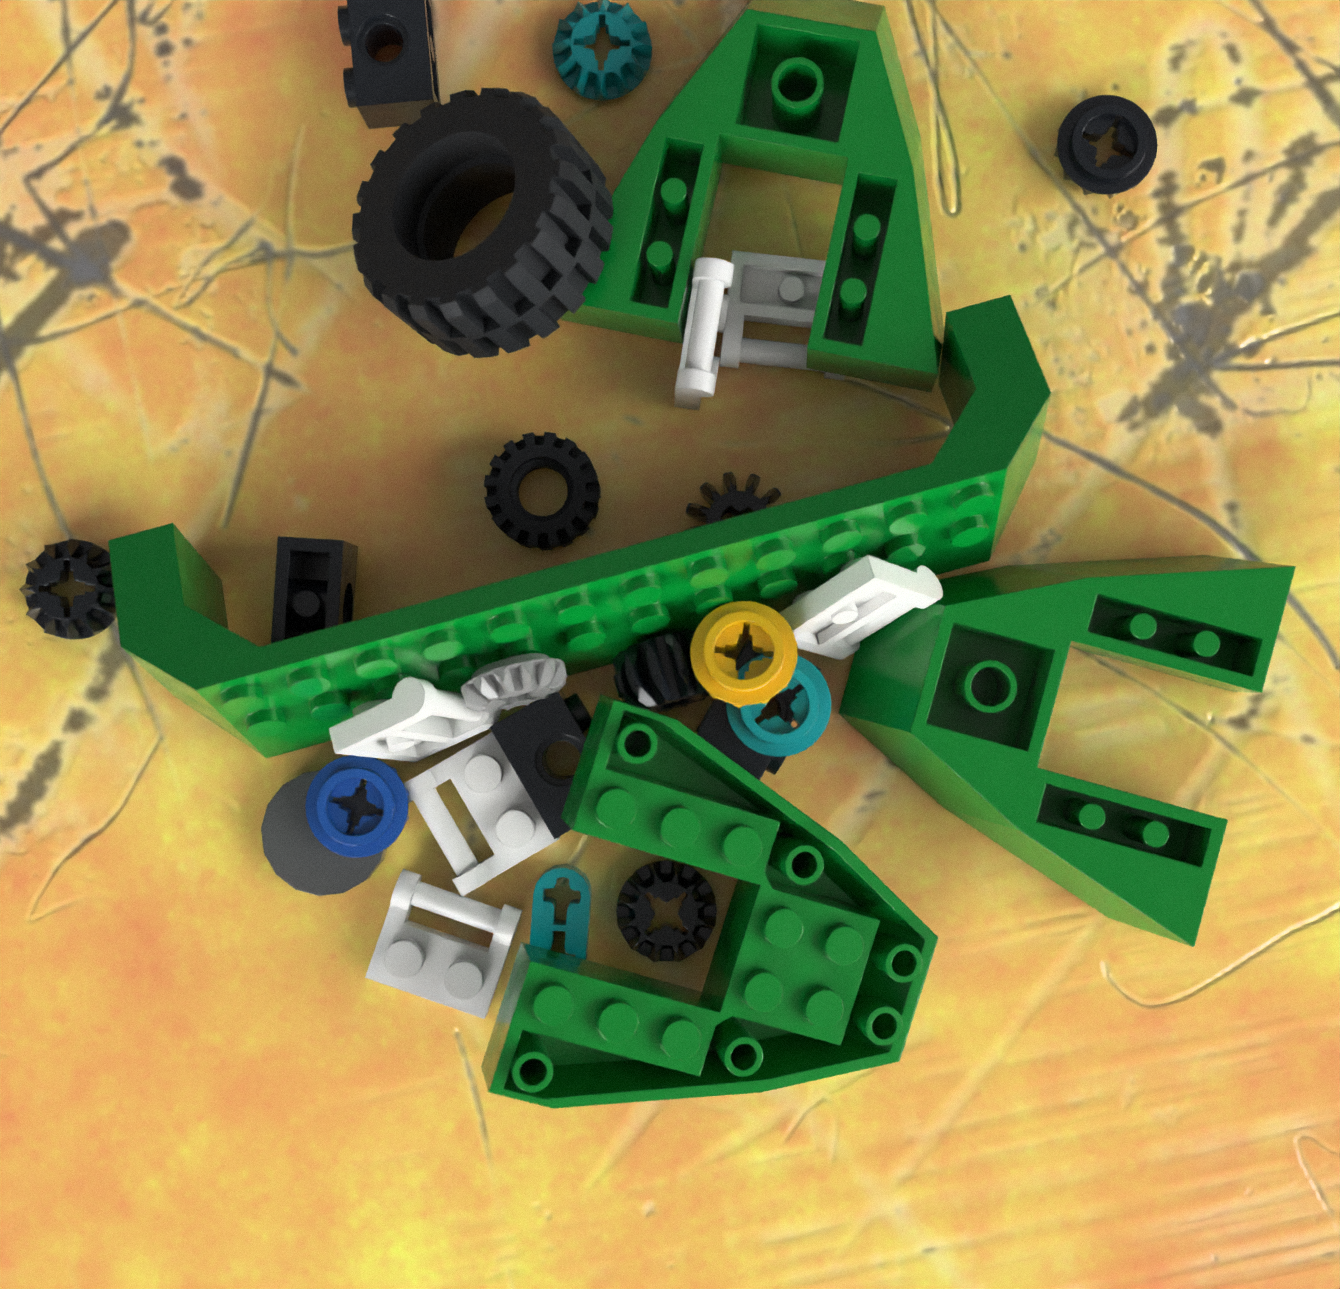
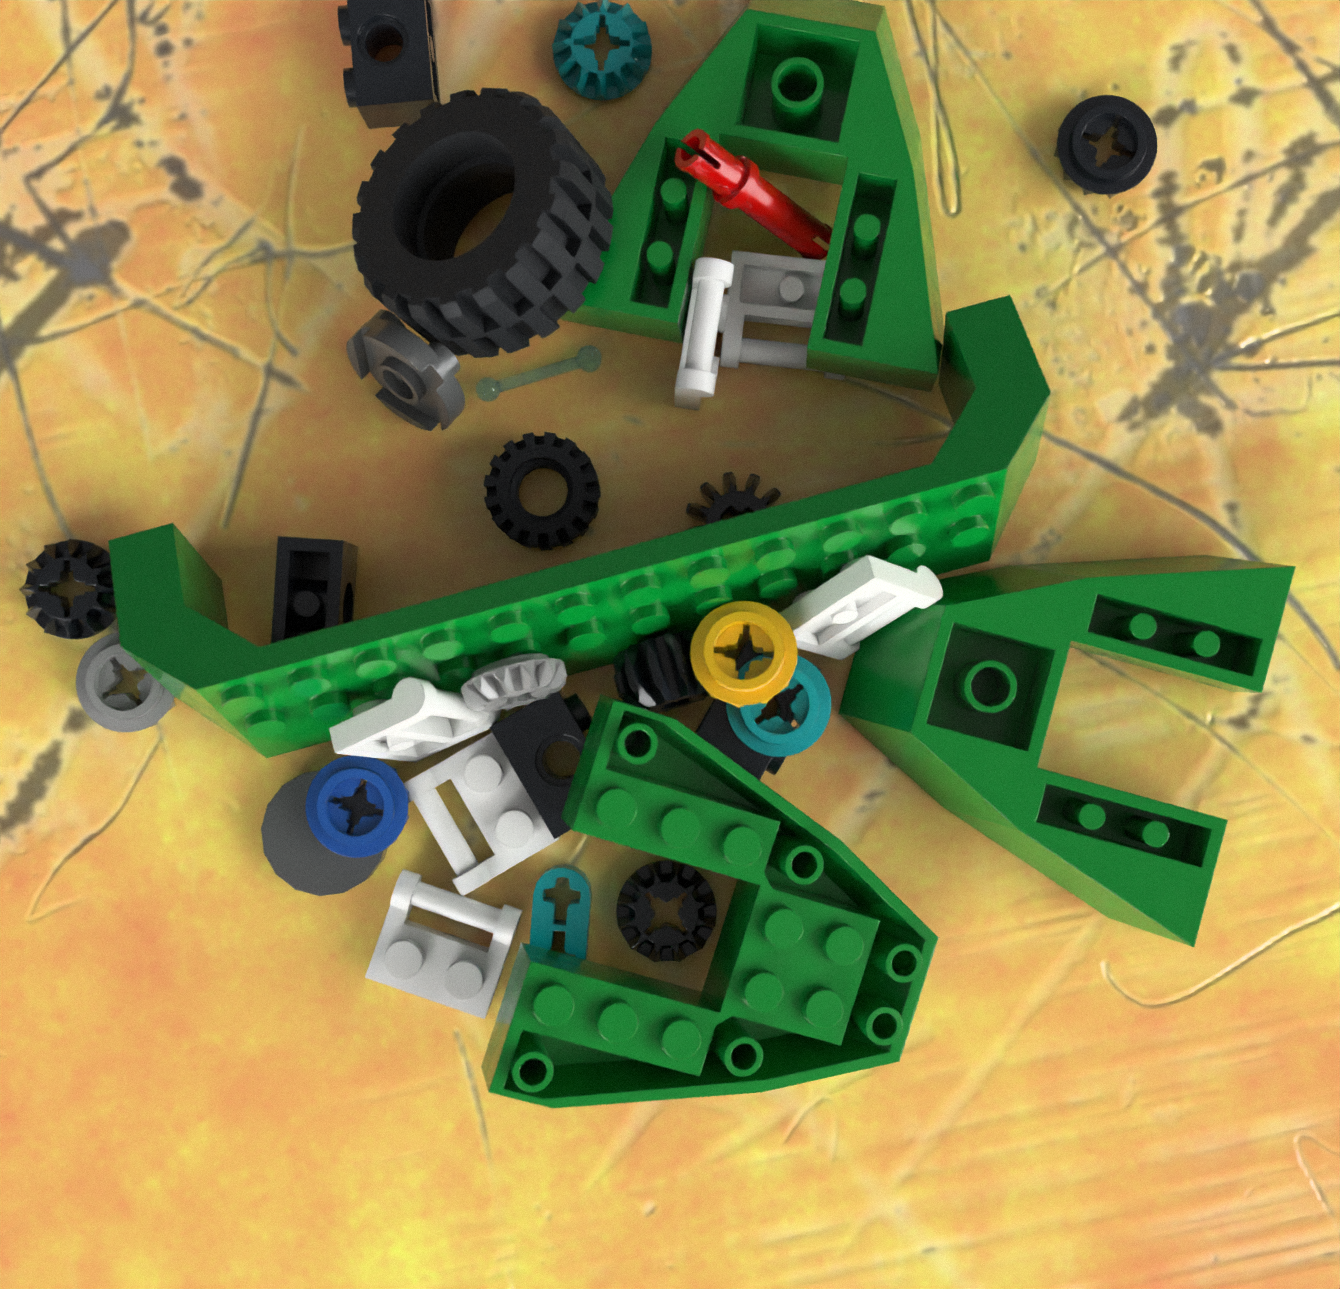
none -> light grey gear [76,632,175,732]
none -> dark grey plate [346,309,465,431]
none -> clear light blue hinge [476,345,602,402]
none -> red pin [675,129,833,260]

